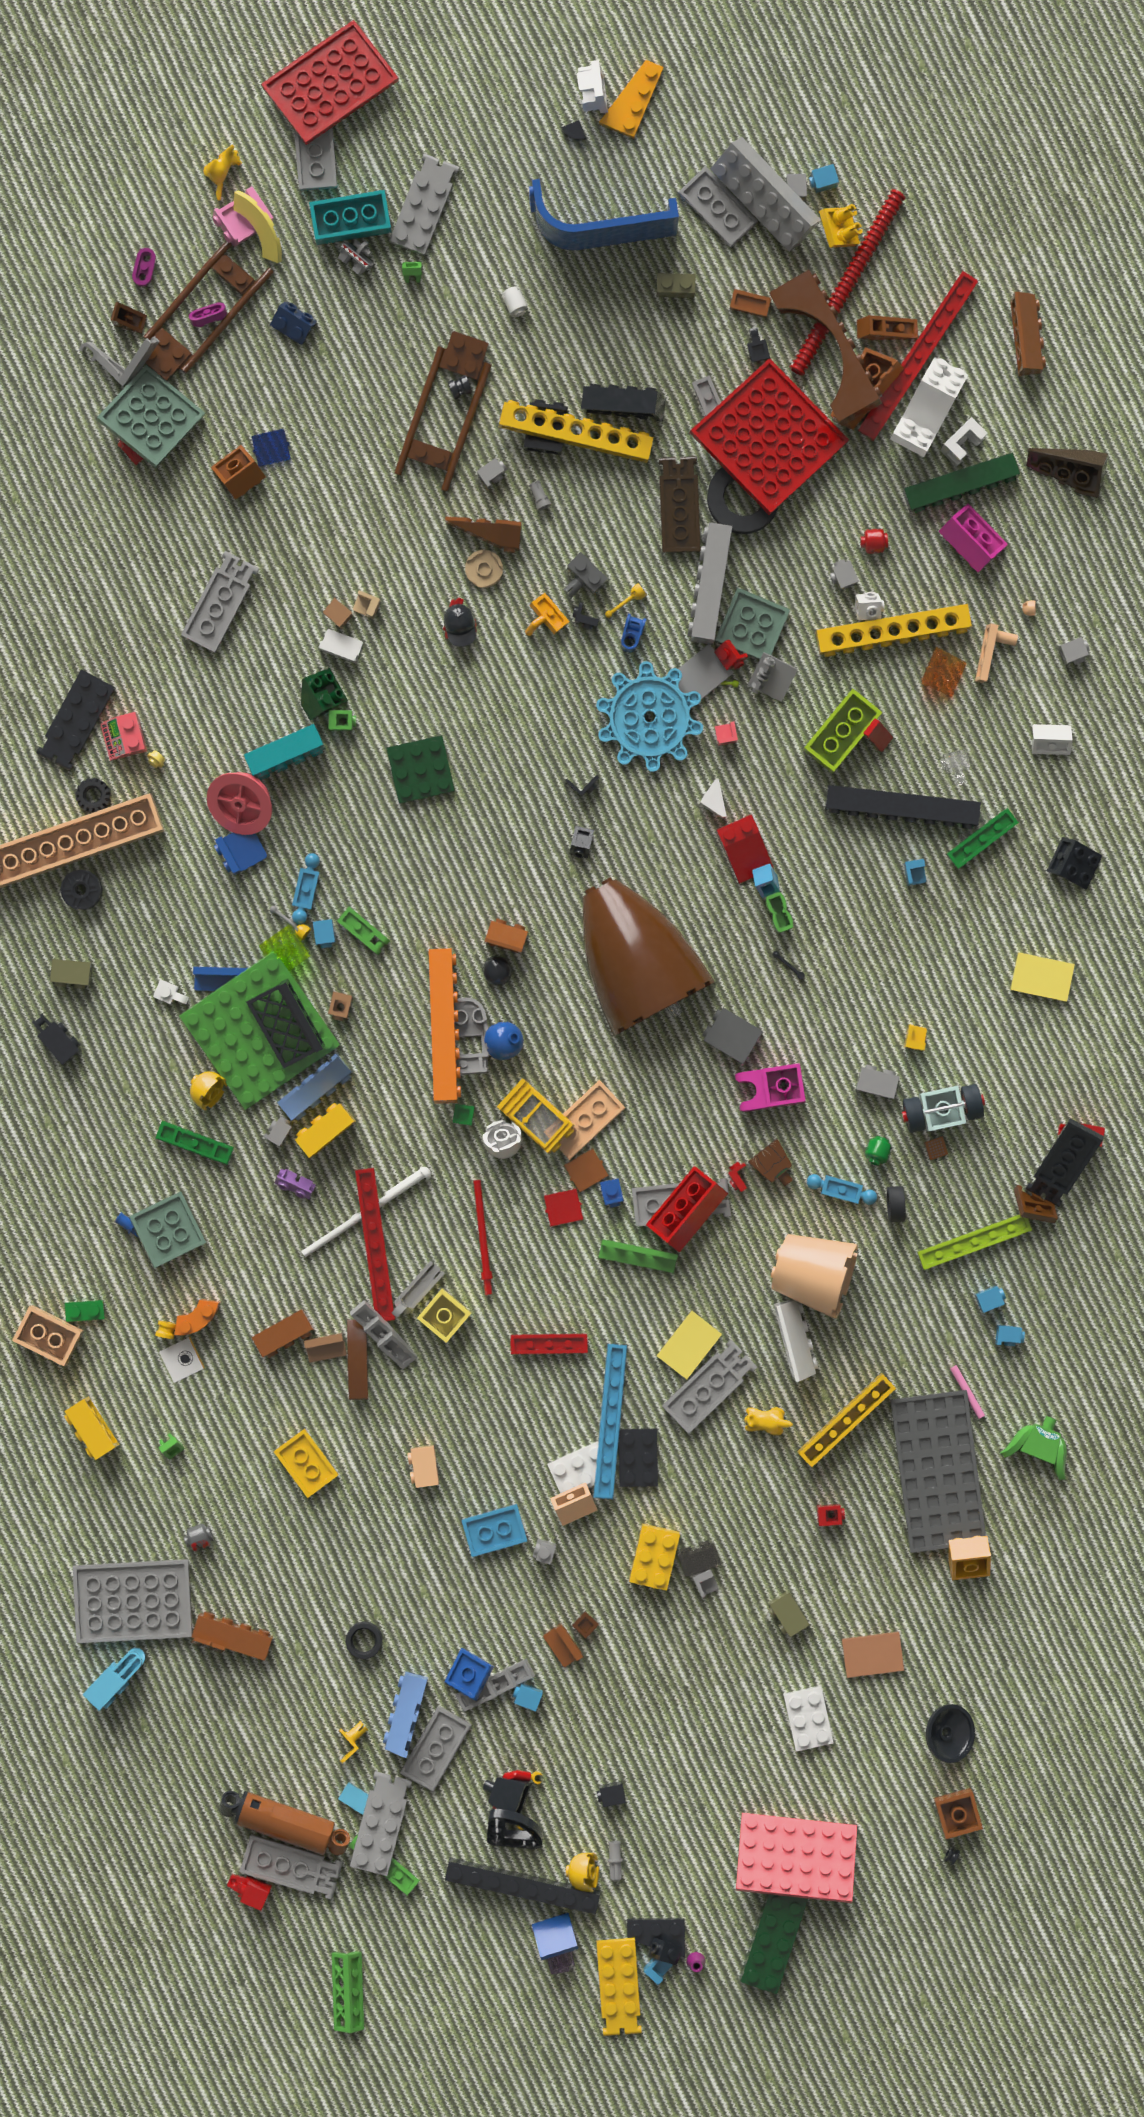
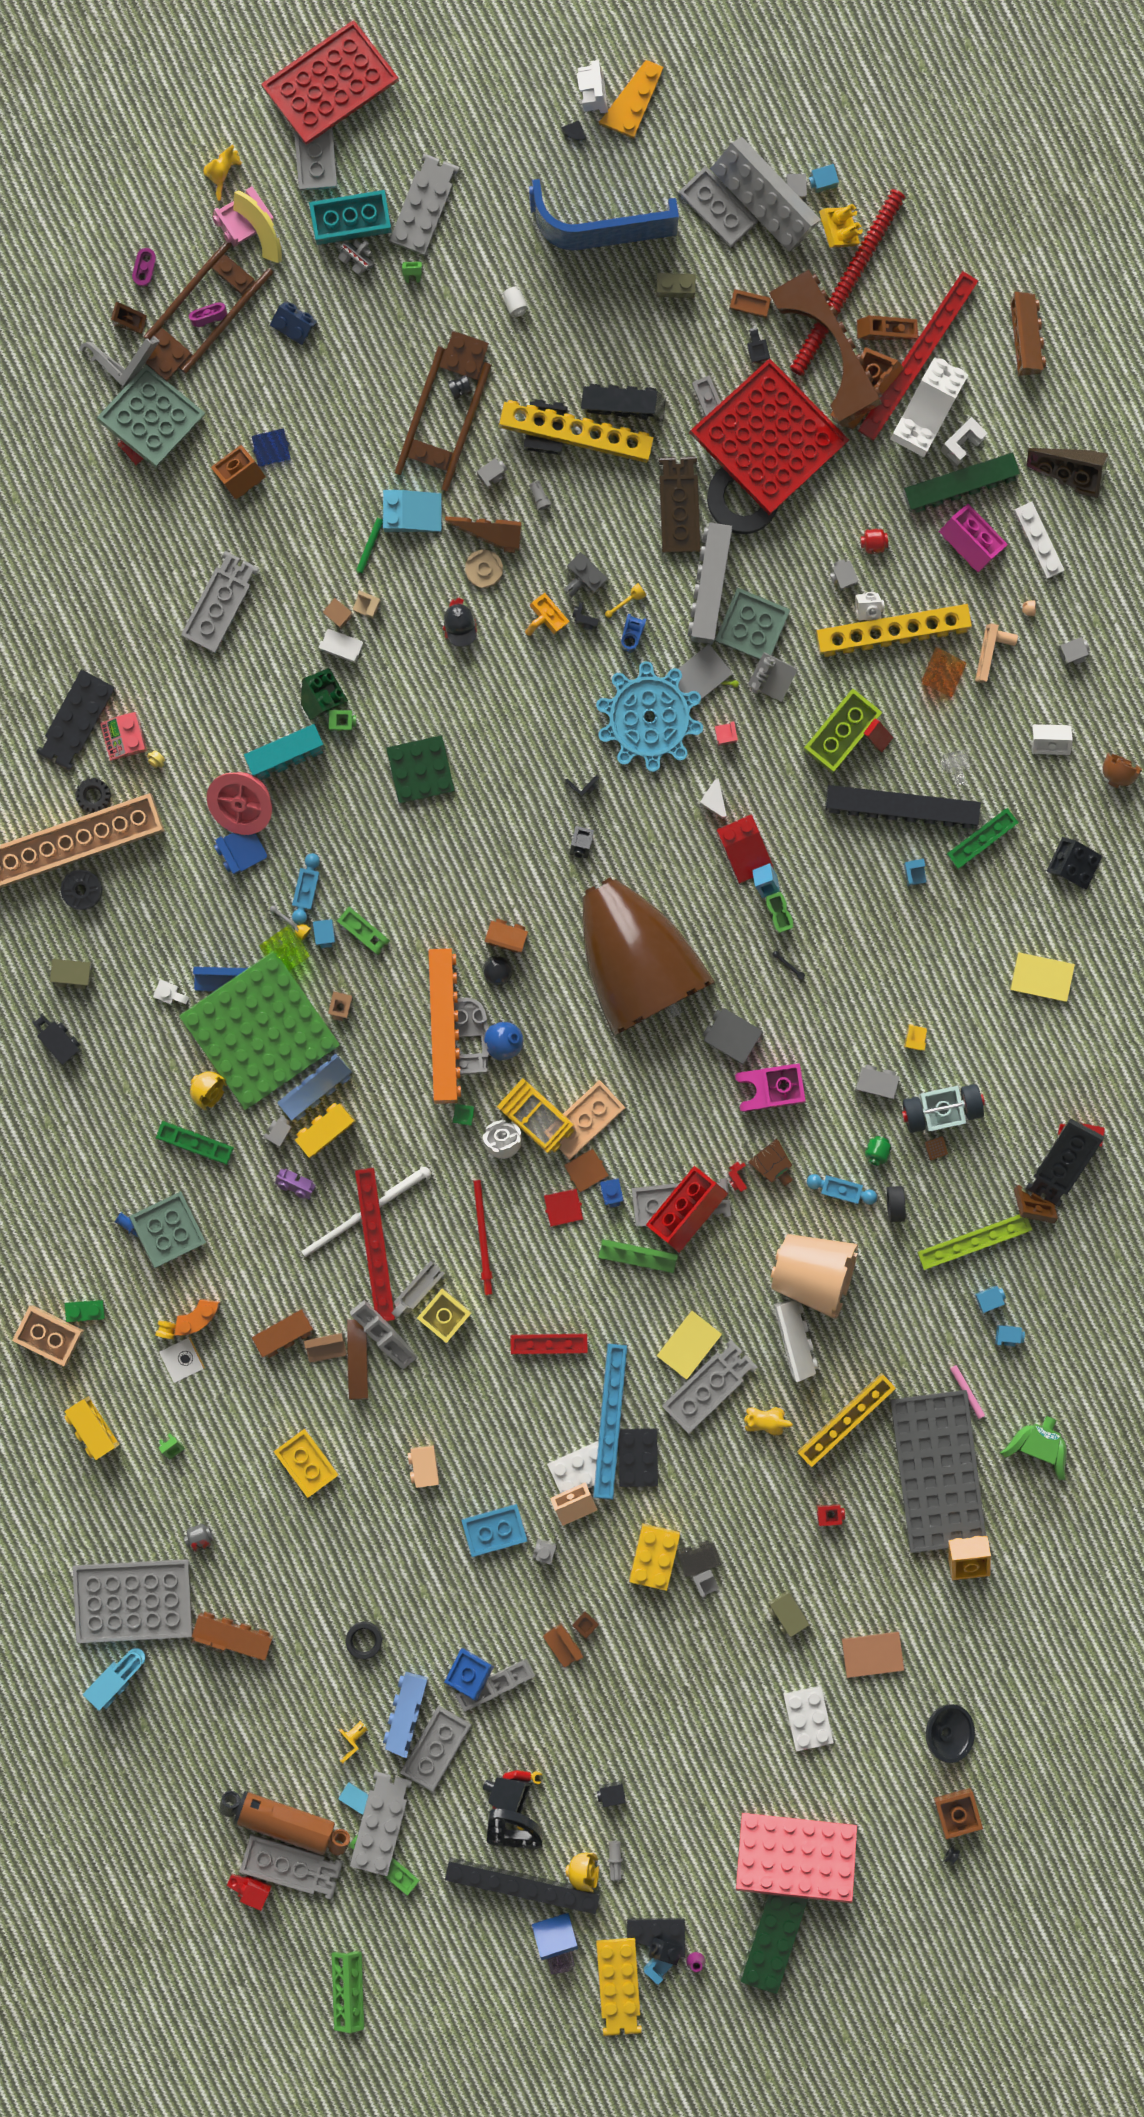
black fence [246,979,325,1068] -> none
dark azure brick [512,1683,543,1712] -> none
red bracket [714,640,748,670] -> none
none -> green bar [356,518,383,574]
none -> medium azure slope [383,490,442,532]
none -> white plate [1014,502,1065,580]
none -> dark orange cylinder [1103,753,1142,788]

